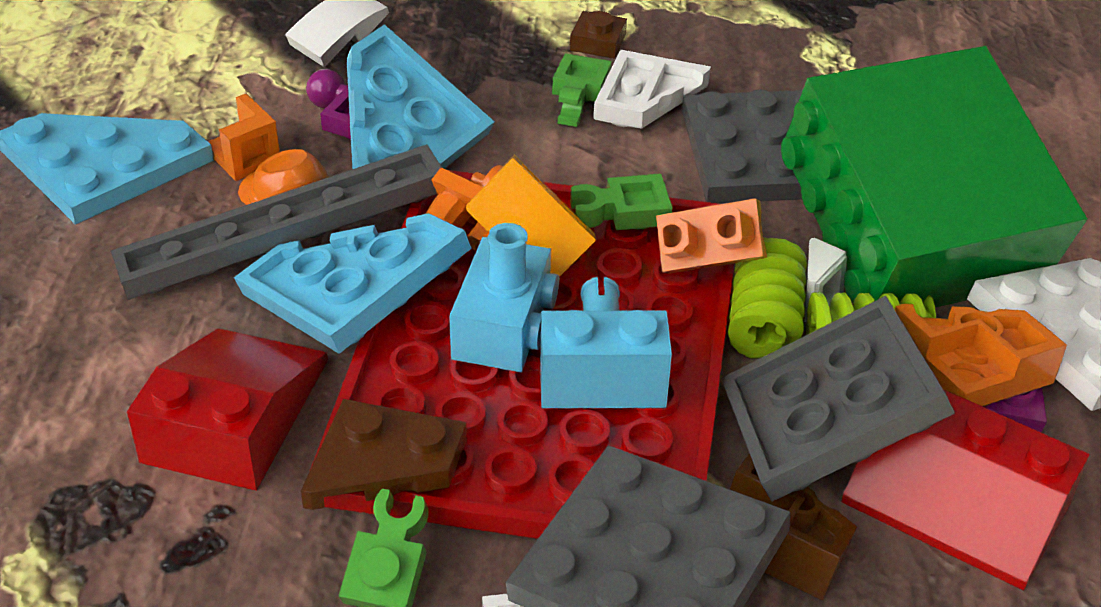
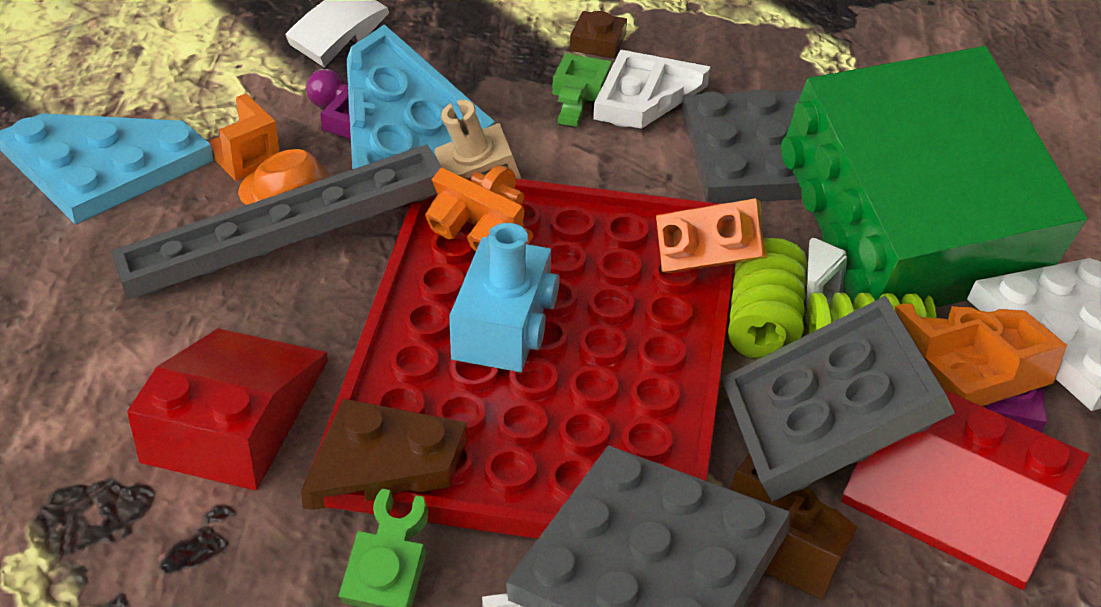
medium azure plate [234,213,471,354] -> none
light orange panel [466,154,596,277] -> none
medium azure brick [540,277,672,408] -> none
bright green plate [570,174,673,230] -> none
none -> tan bracket [434,100,521,179]

